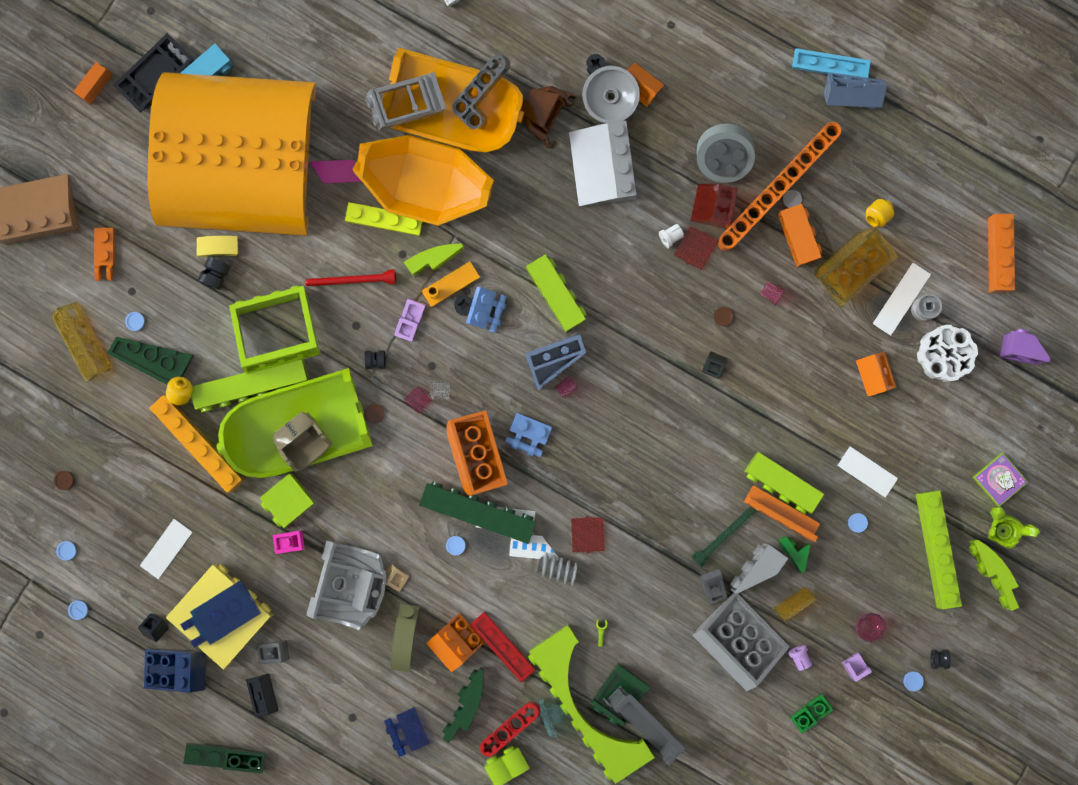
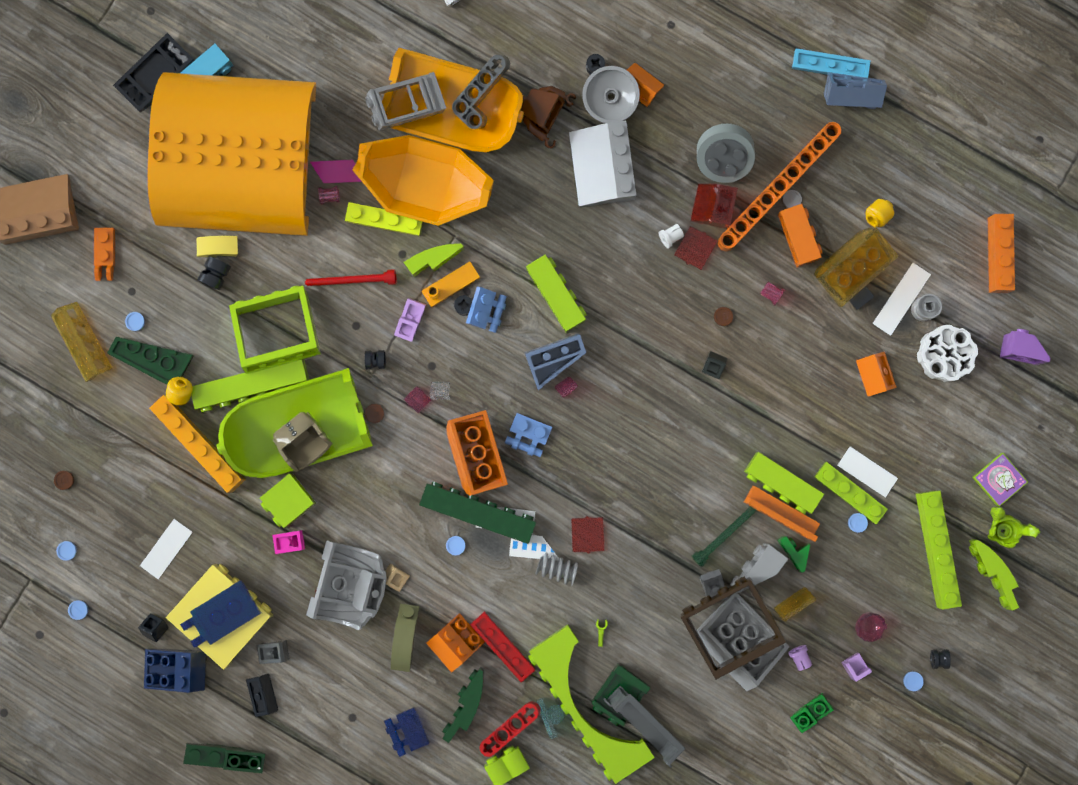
orange panel [73,62,113,105] -> none
none -> clear pink bush [318,186,340,205]
none -> dark brown window [681,576,786,680]
none -> lime plate [814,462,888,524]
none -> black slope [845,282,874,310]

